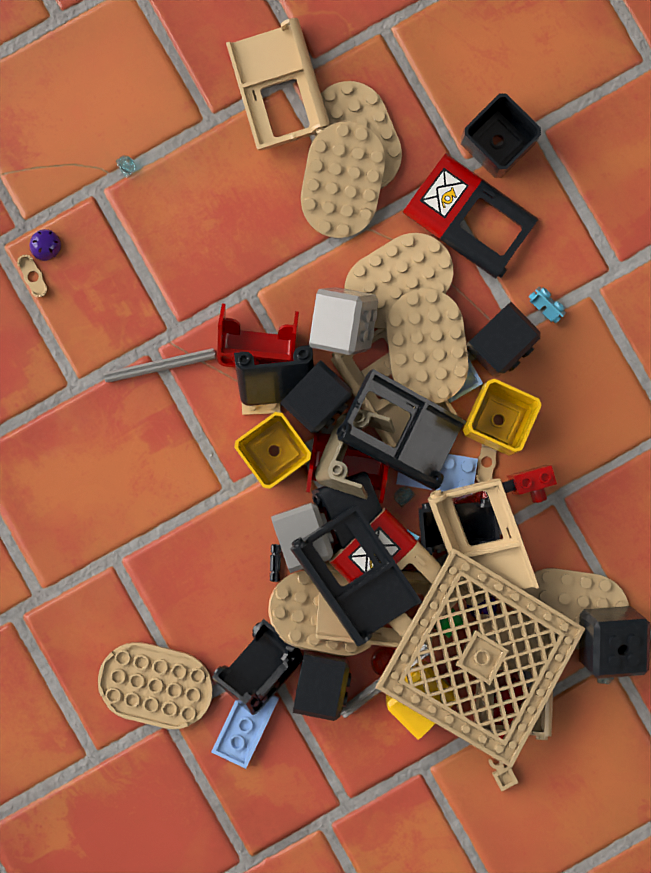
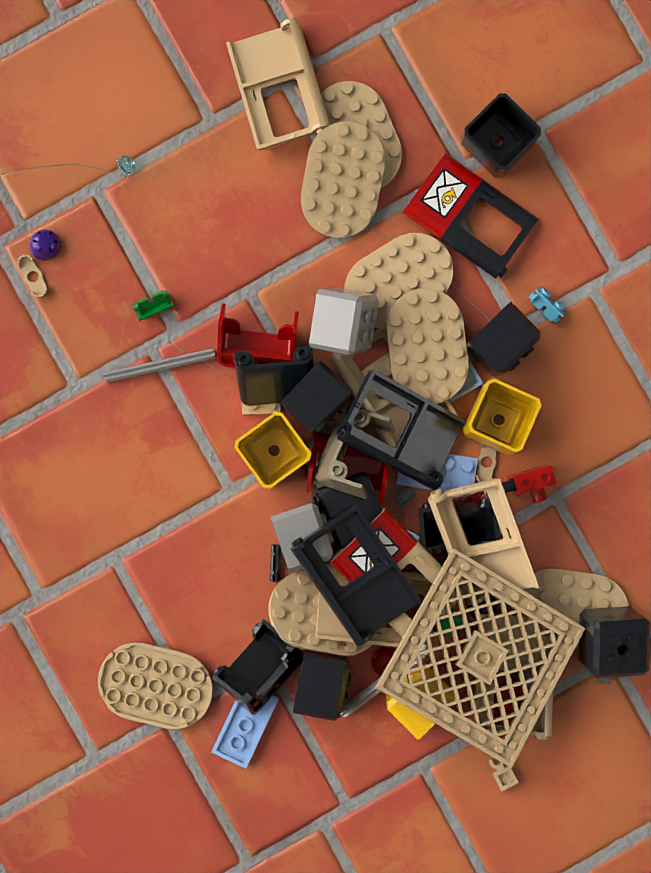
none -> green hinge [132,290,174,321]

